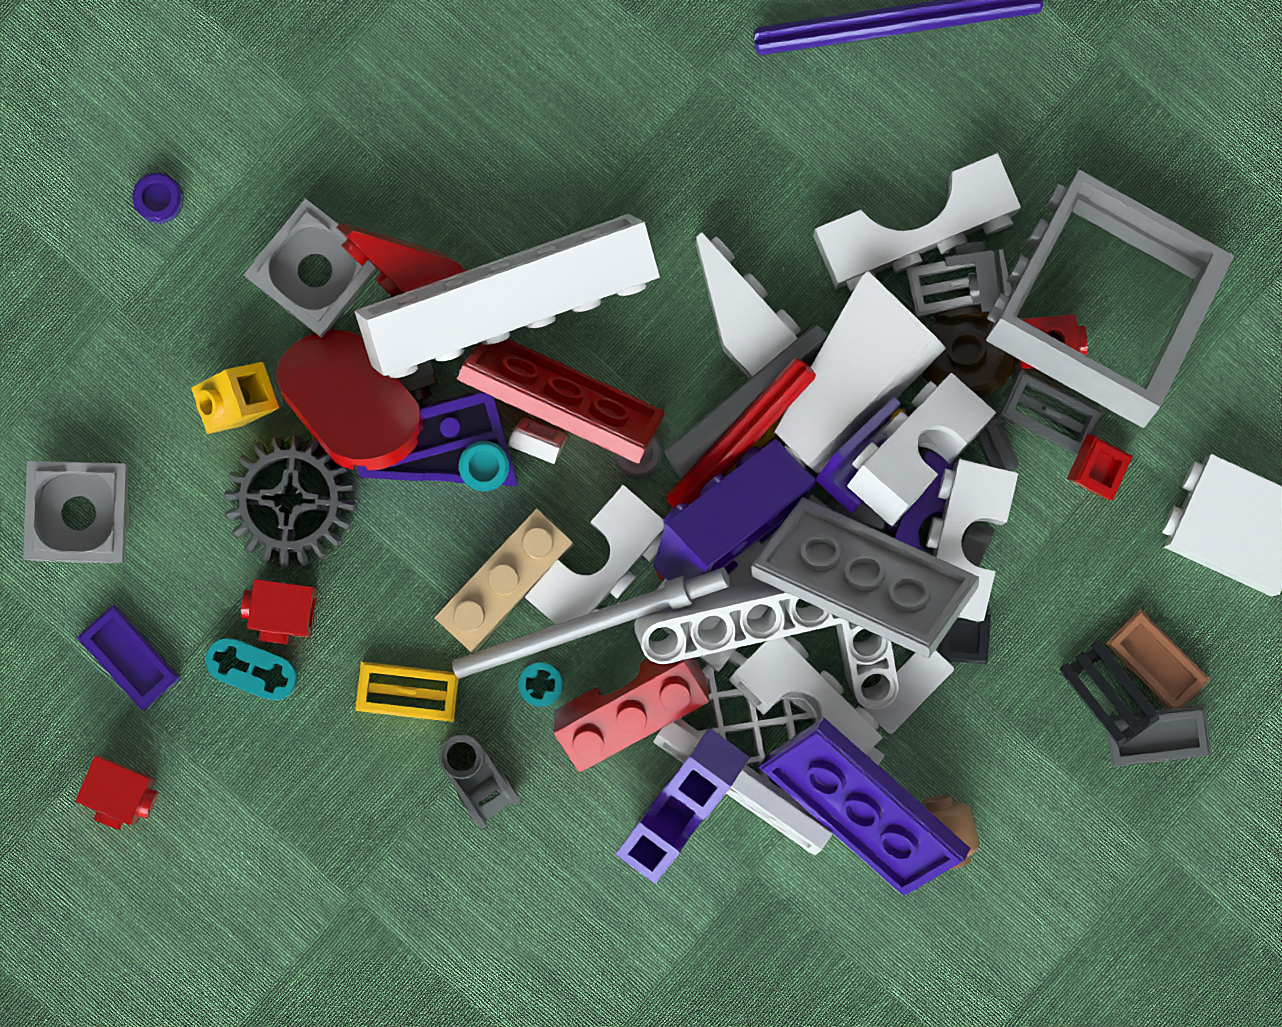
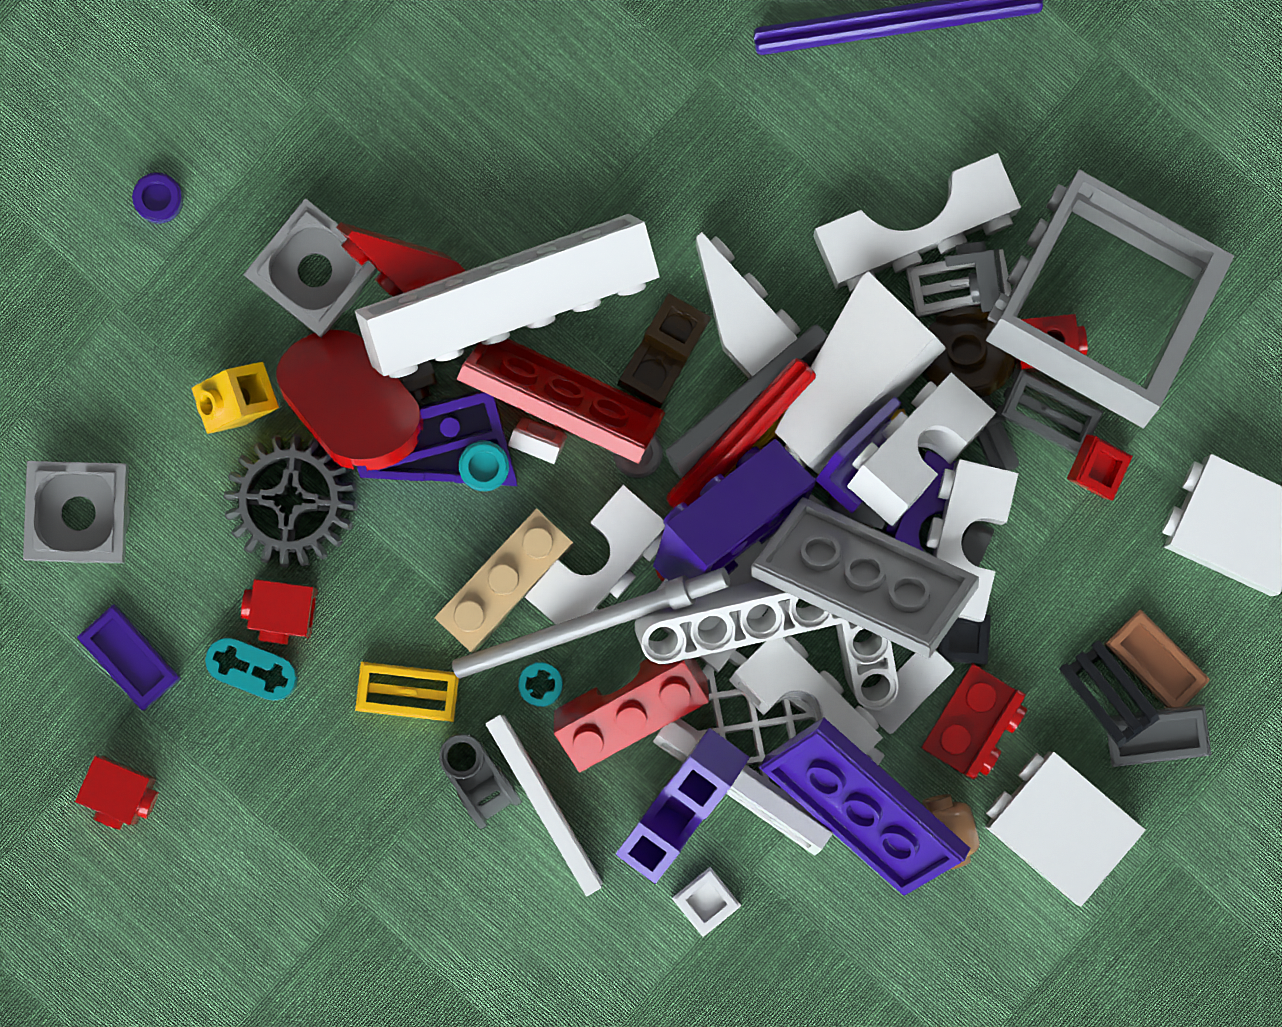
none -> white tile [485,715,603,897]
none -> dark brown slope [617,293,711,409]
none -> white tile [672,867,741,937]
none -> red bracket [920,664,1028,779]
none -> white brick [985,752,1146,907]

